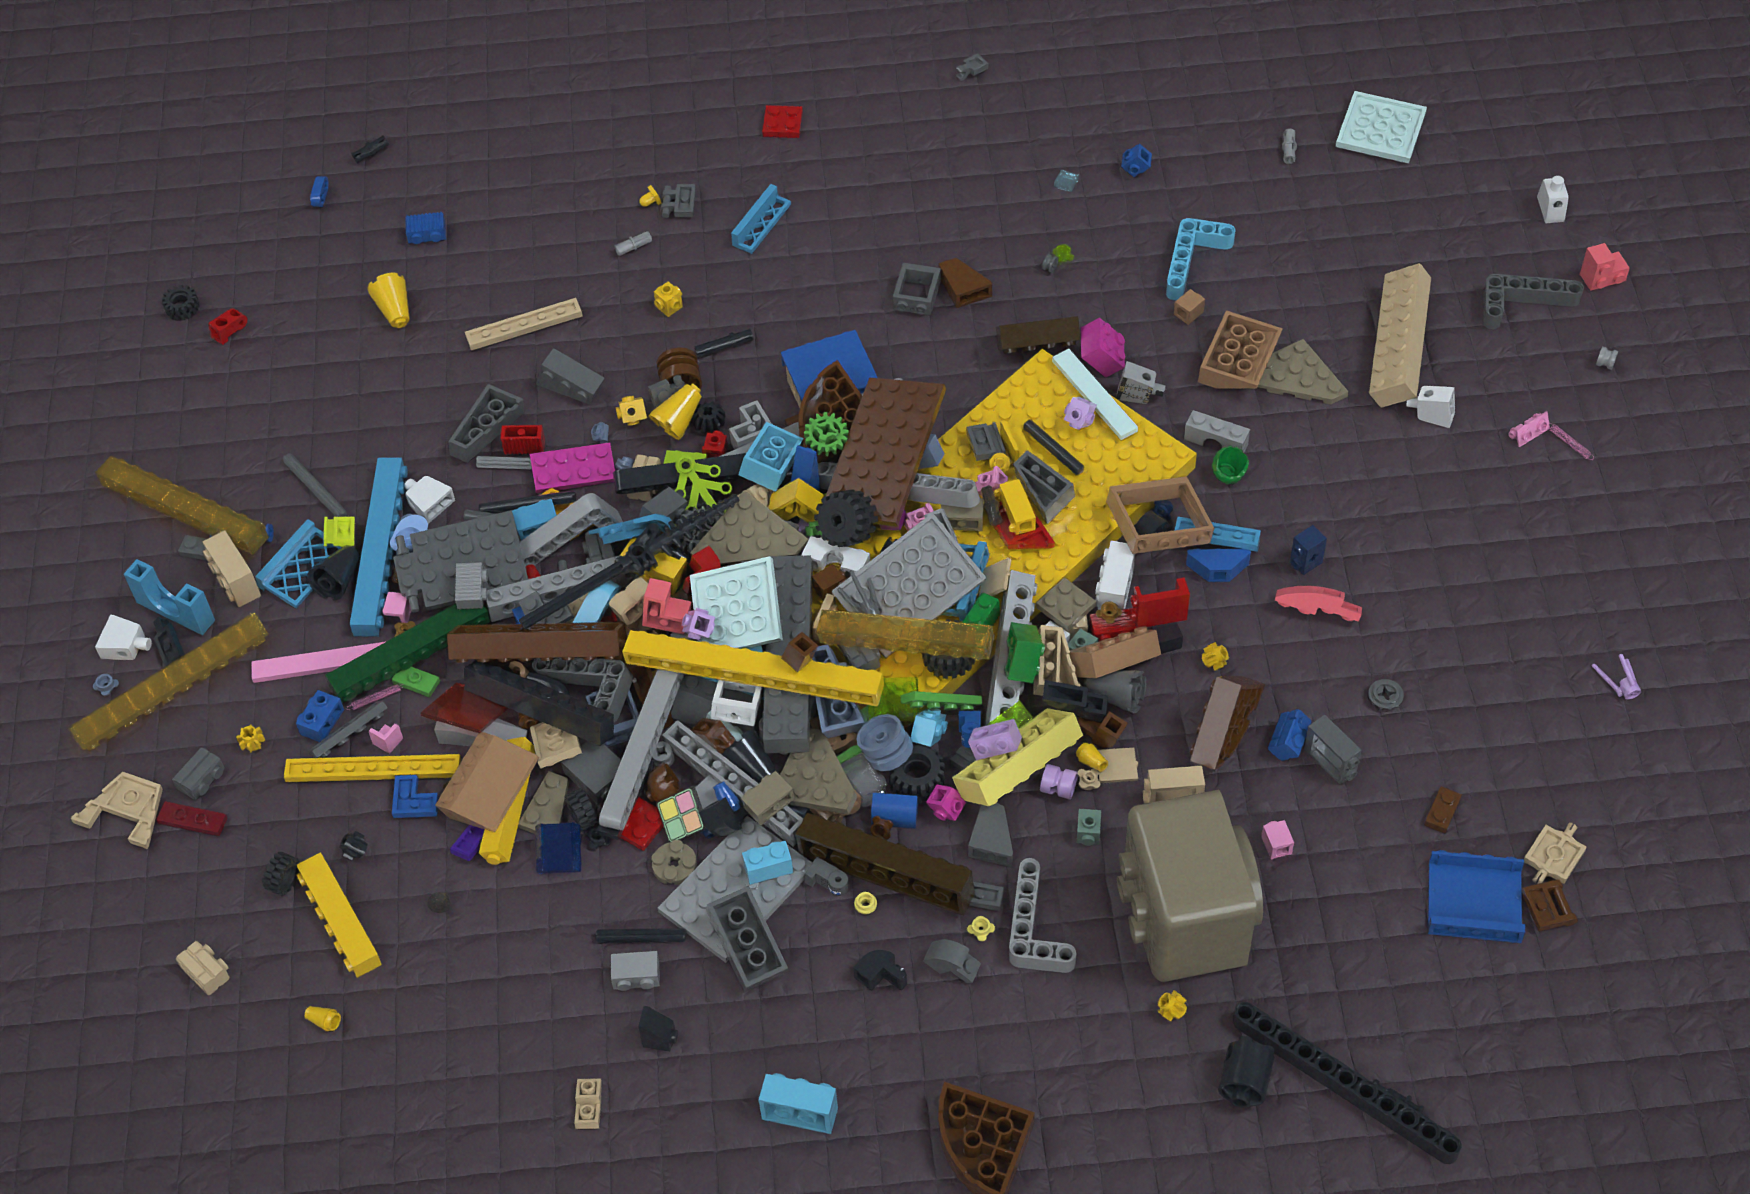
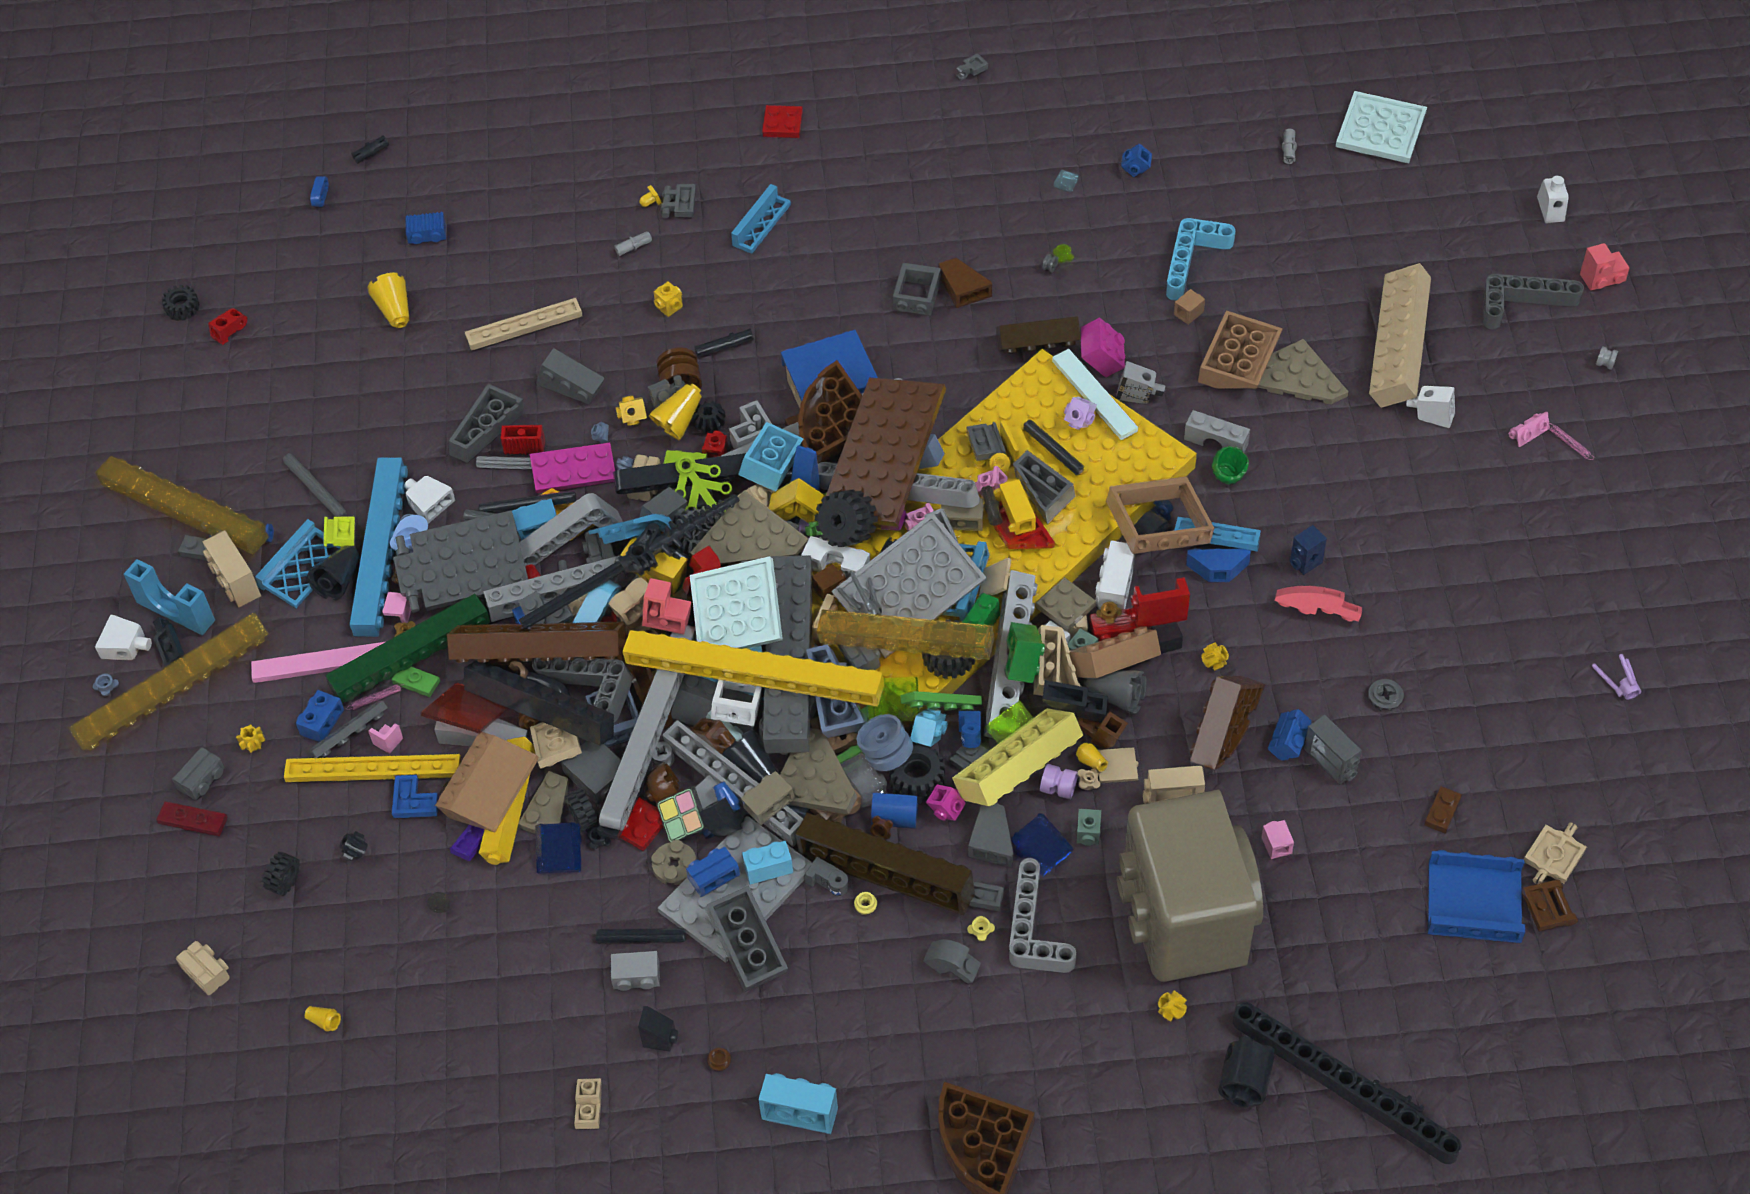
tan wing [71,772,163,849] -> none
yellow brick [296,852,382,978] -> none
light grey brick [455,562,488,609] -> none
lavender brick [681,608,715,641] -> none
reddish brown brick [781,632,818,672] -> none
bright green gear [804,412,849,456] -> none
black brick [853,950,907,991] -> none
lavender brick [968,719,1022,760] -> none
none -> blue brick [686,846,740,897]
none -> reddish brown plate [707,1048,731,1071]
none -> clear blue slope [1011,813,1074,876]

